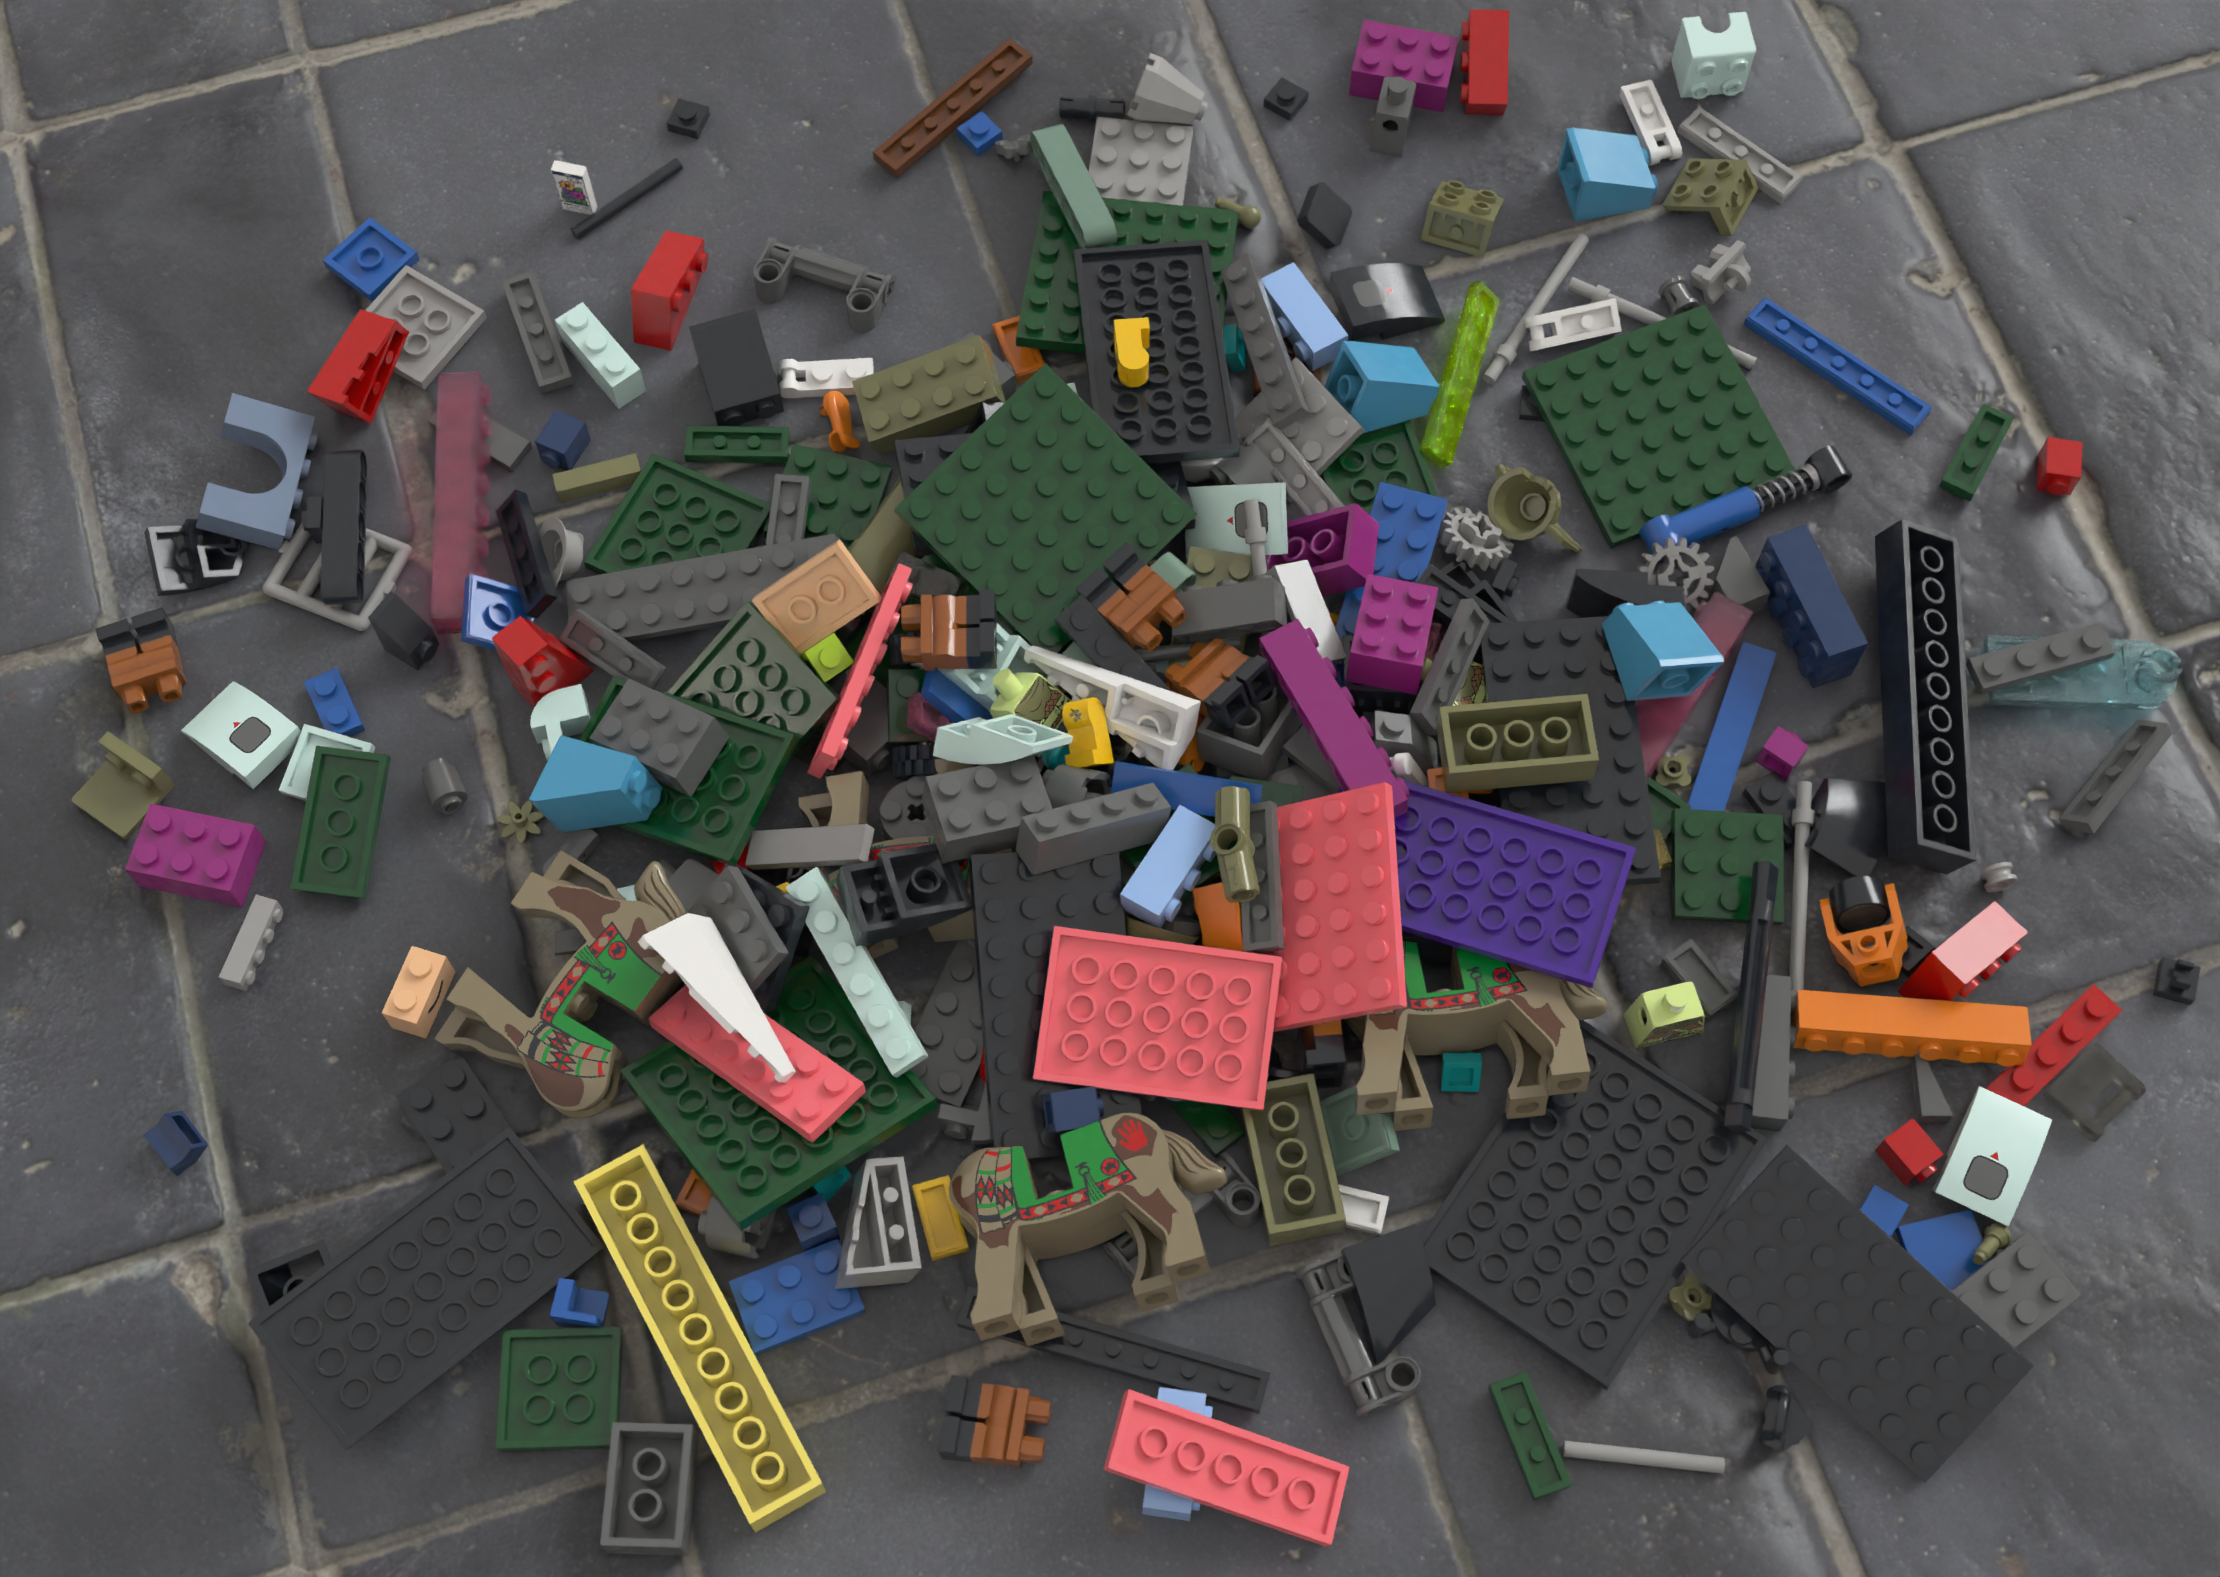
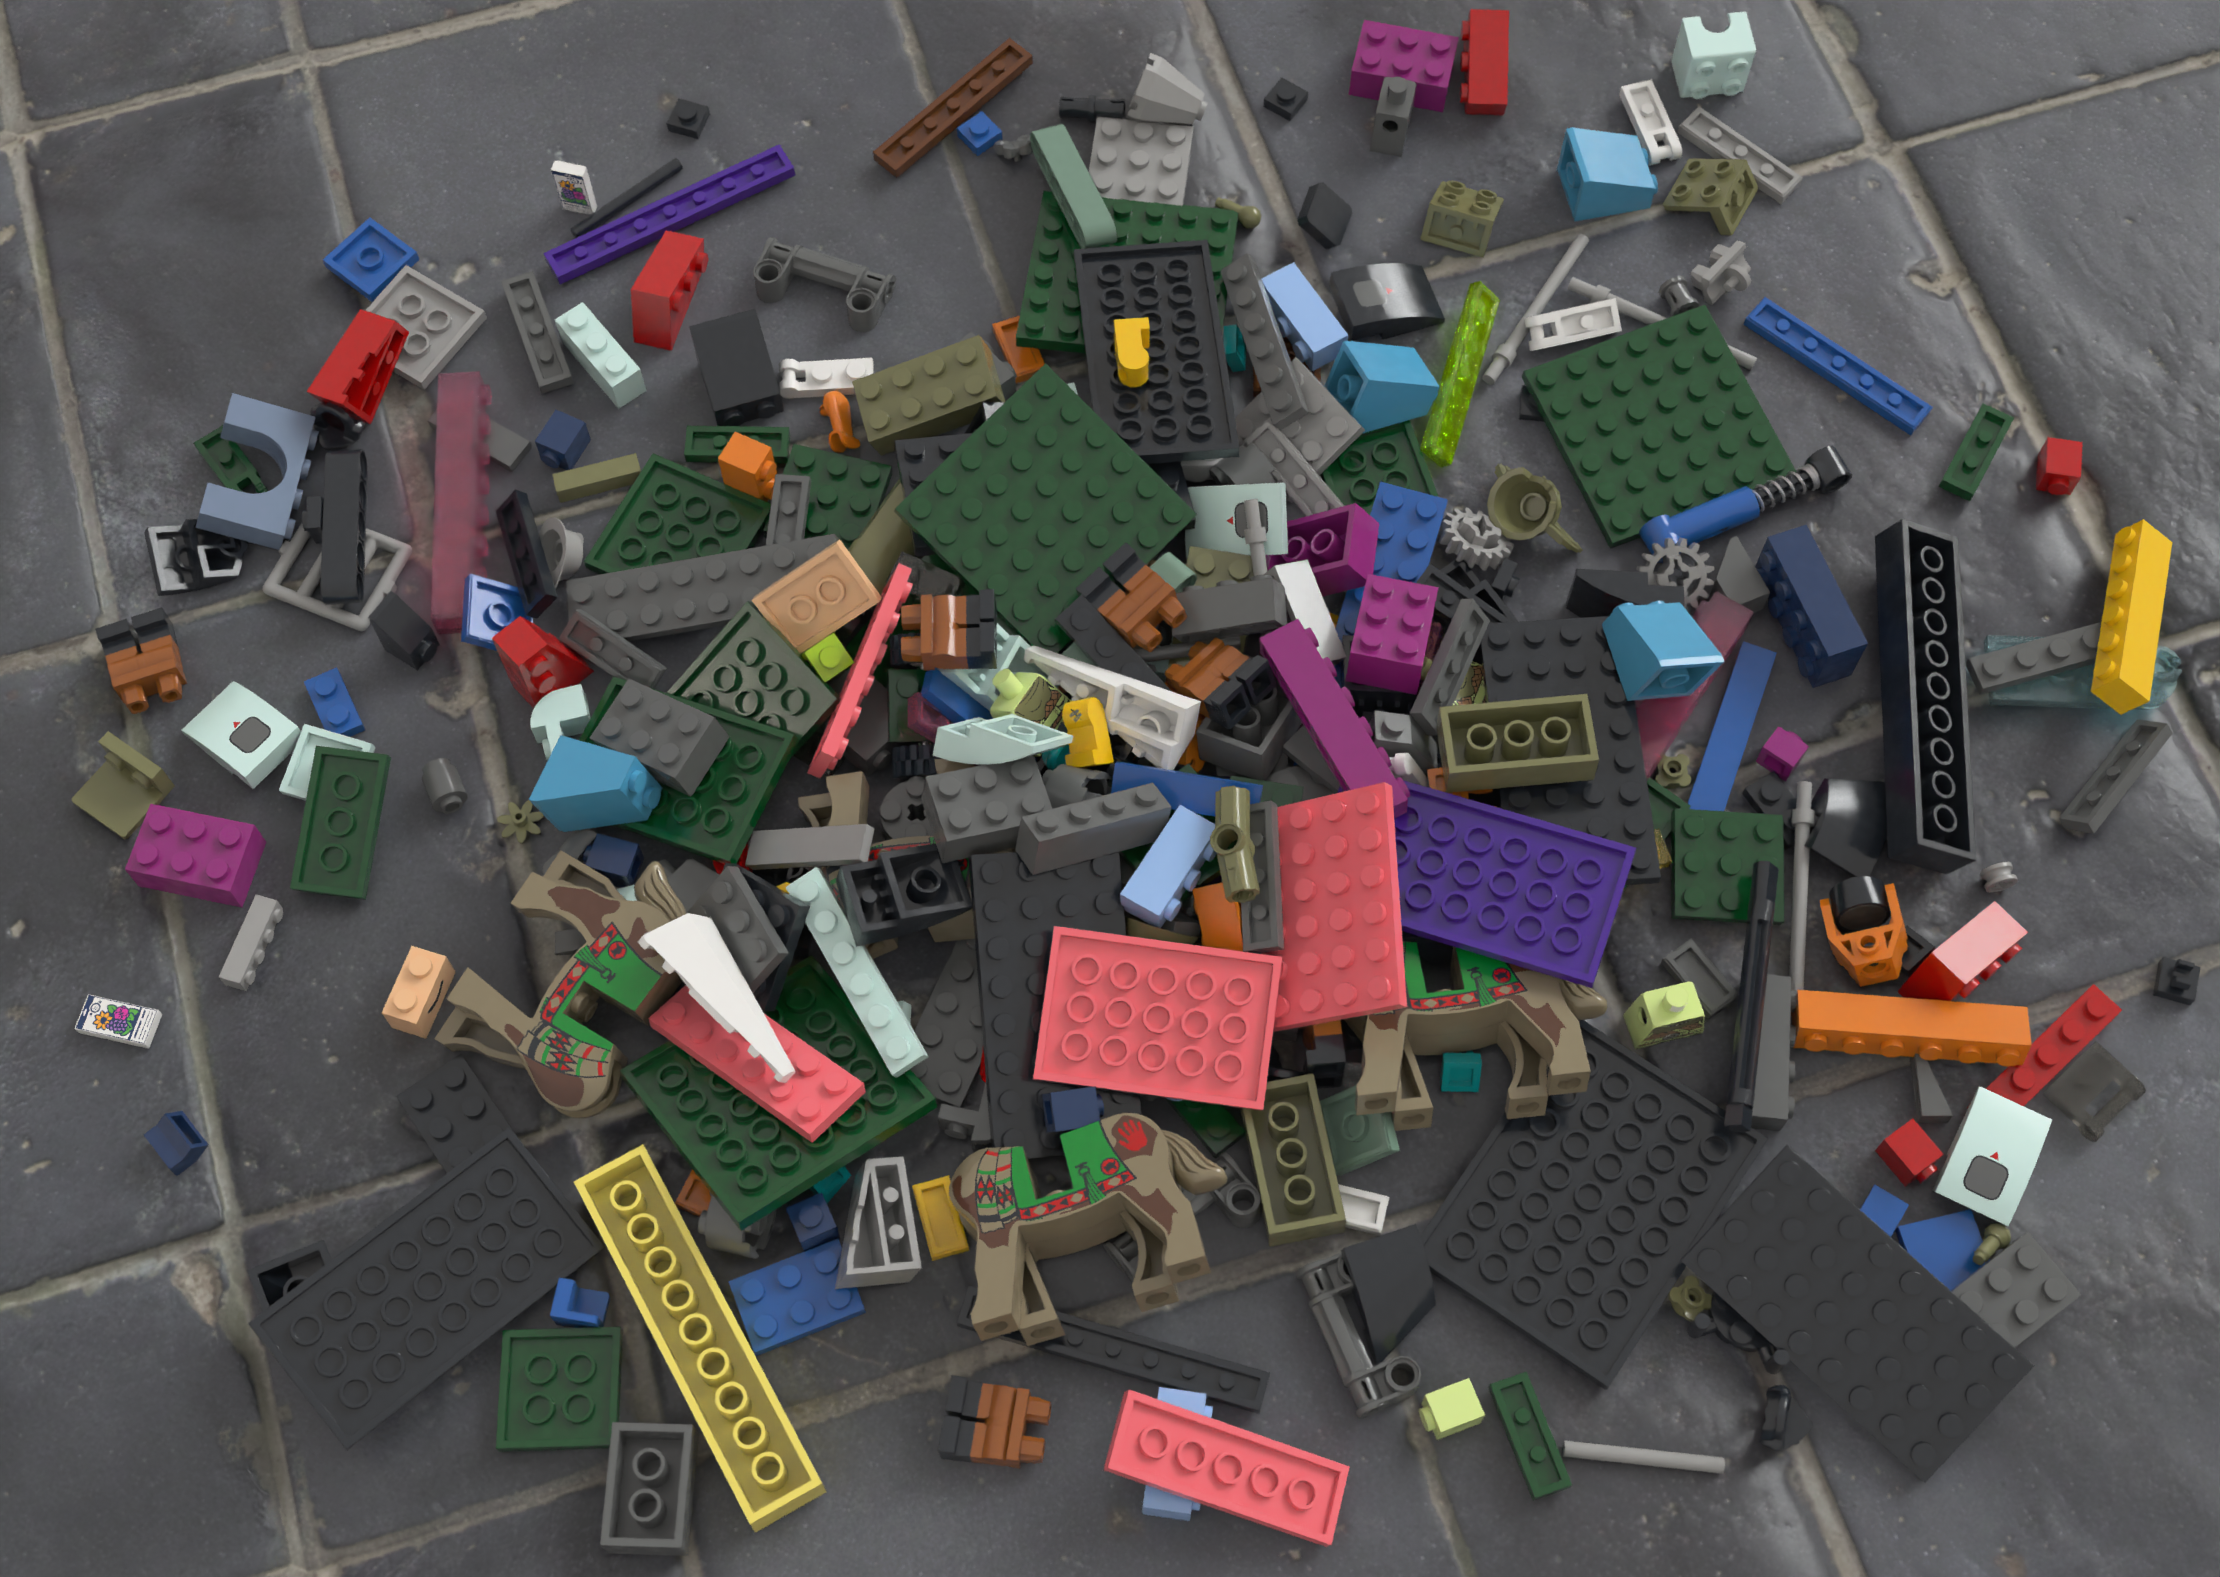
none -> tile [75,994,162,1049]
none -> dark green hinge [193,425,268,494]
none -> black piece [310,402,365,451]
none -> dark purple plate [543,145,795,285]
none -> dark blue brick [583,833,644,888]
none -> orange brick [718,432,777,502]
none -> yellowish green brick [1419,1378,1485,1440]
none -> yellow brick [2091,519,2172,715]

